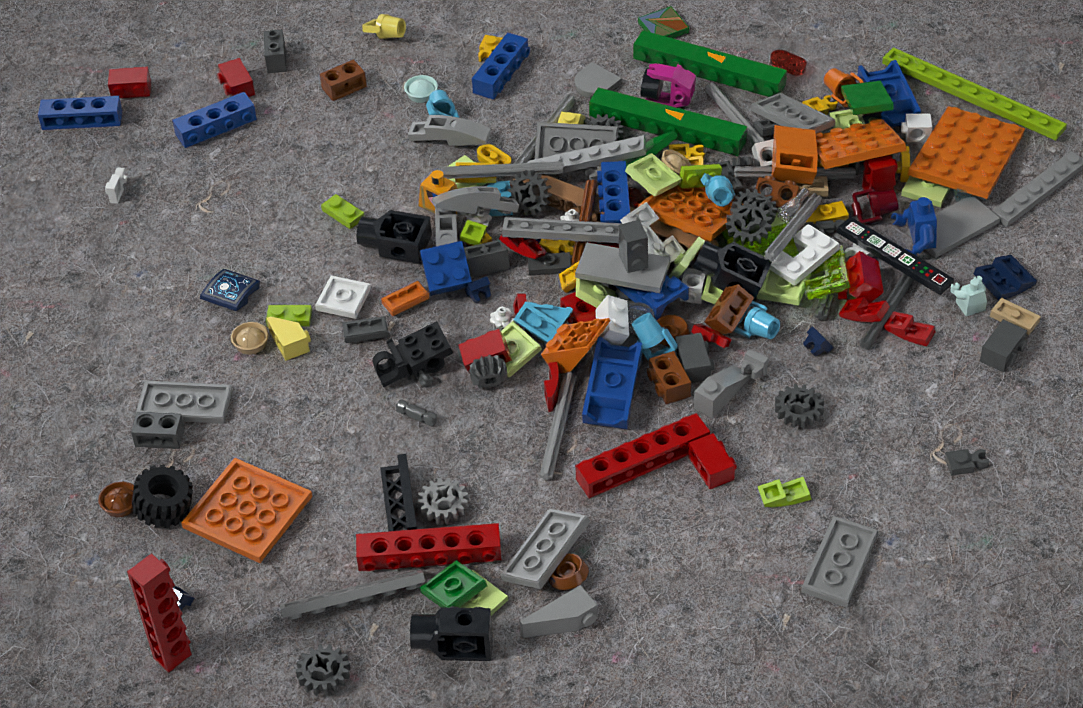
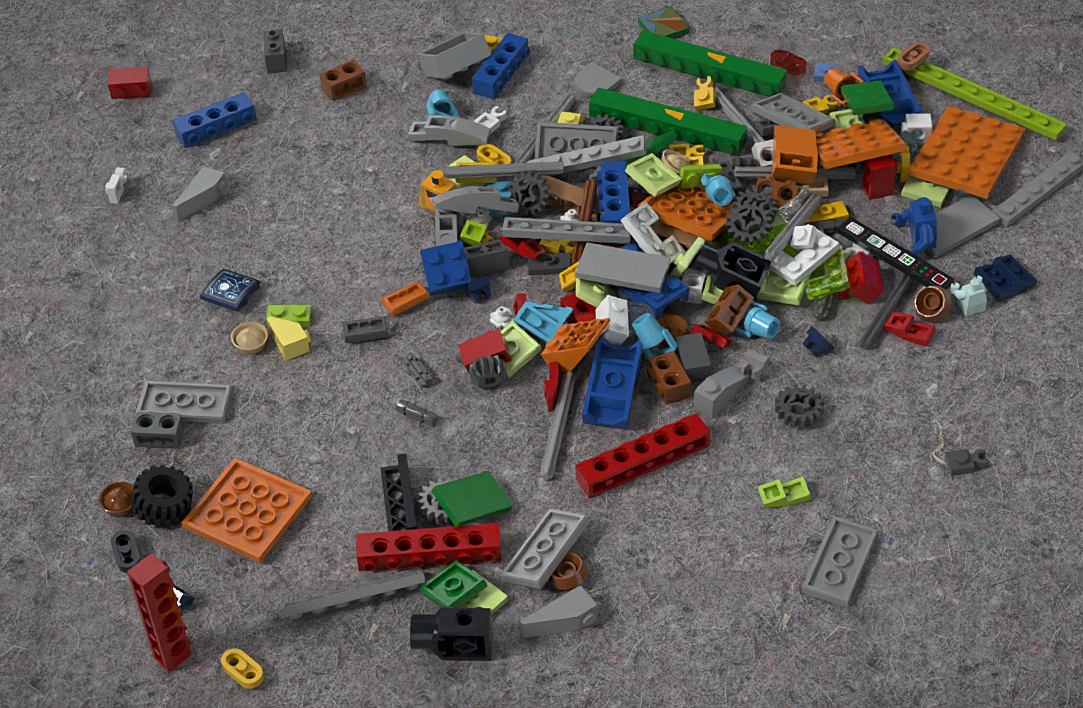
blue brick [38,96,123,130] -> none
red brick [217,58,255,97] -> none
dark grey gear [296,644,351,696] -> none
white plate [315,276,371,319] -> none
lime plate [321,194,365,229] -> none
black brick [356,210,432,264] -> none
light yellow piece [362,14,406,39] -> none
black plate [372,321,453,387] -> none
light aqua hat [404,75,438,103] -> none
dark grey brick [619,220,648,273] -> none
dark pink piece [640,63,696,108] -> none
red brick [688,433,737,489] -> none
red slope [839,297,890,322] -> none
dark red piece [852,188,899,225] -> none
dark grey brick [980,319,1028,372] -> none
tan plate [990,298,1041,335] -> none
none -> black plate [111,530,141,573]
none -> light grey slope [172,166,228,221]
none -> yellow plate [221,648,264,689]
none -> light grey piece [417,31,491,80]
none -> green tile [431,471,513,527]
none -> white plate [473,106,507,133]
none -> yellow plate [694,76,716,111]
none -> white plate [790,225,817,249]
none -> medium blue plate [814,63,835,82]
none -> nougat plate [897,42,930,71]
none -> clear light blue tile [899,130,923,159]
none -> dark orange hat [914,285,951,323]

